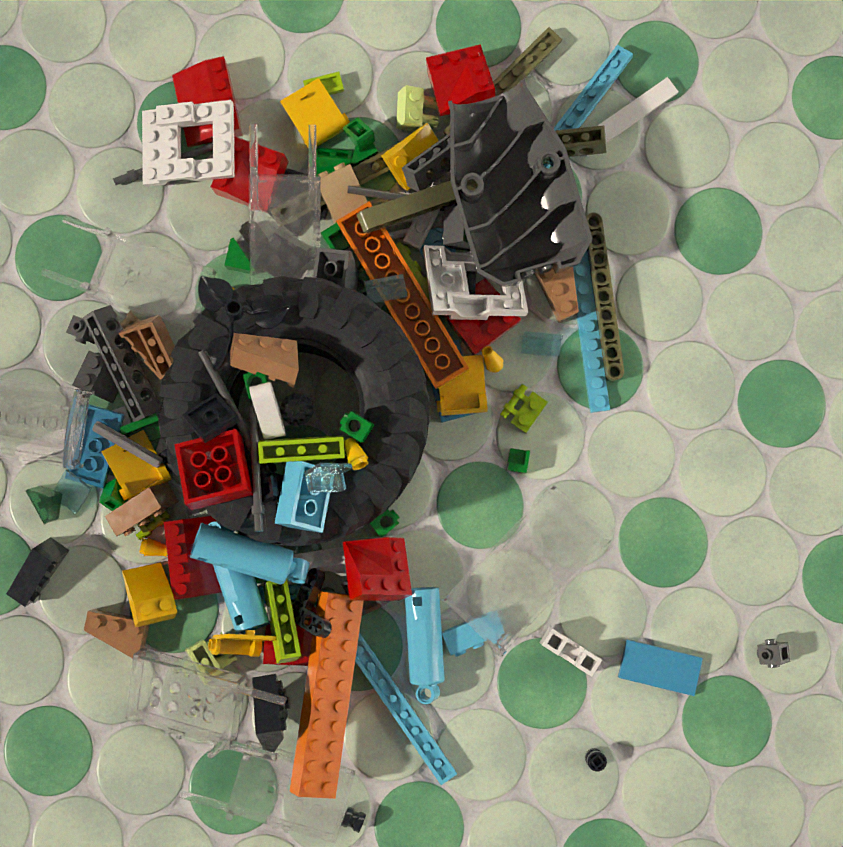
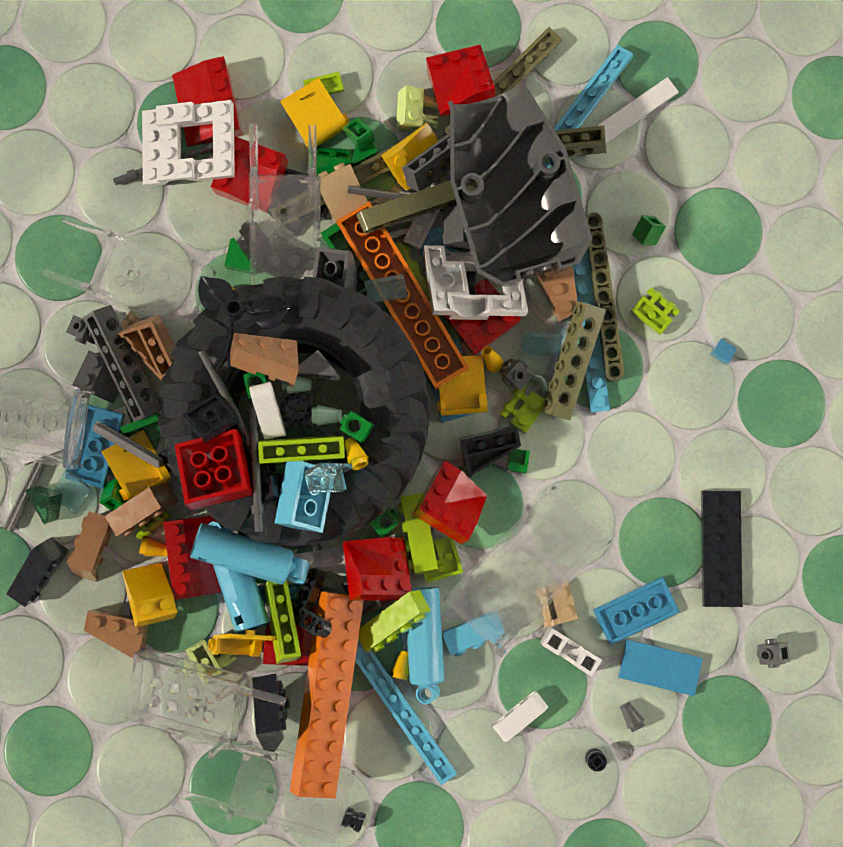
none -> light grey axle [3,459,46,531]
none -> medium nougat wedge [67,511,112,582]
none -> sand green cone [281,376,311,394]
none -> dark grey slope [297,350,340,381]
none -> sand green cone [312,405,342,426]
none -> lime brick [358,590,431,653]
none -> yellow cone [391,650,409,681]
none -> lime brick [398,493,438,575]
none -> red slope [412,461,487,544]
none -> lime plate [424,536,464,584]
none -> black wedge [459,425,521,478]
none -> white beam [492,691,548,742]
none -> dark grey brick [498,358,533,391]
none -> sand green arm [529,372,550,396]
none -> tan plate [534,581,578,628]
none -> olive brick [542,301,606,421]
none -> dark azure tile [593,577,679,645]
none -> dark grey cone [620,701,645,732]
none -> lime plate [630,287,680,336]
none -> green panel [632,215,666,245]
none -> black plate [701,491,743,607]
none -> dark azure slope [710,339,736,365]

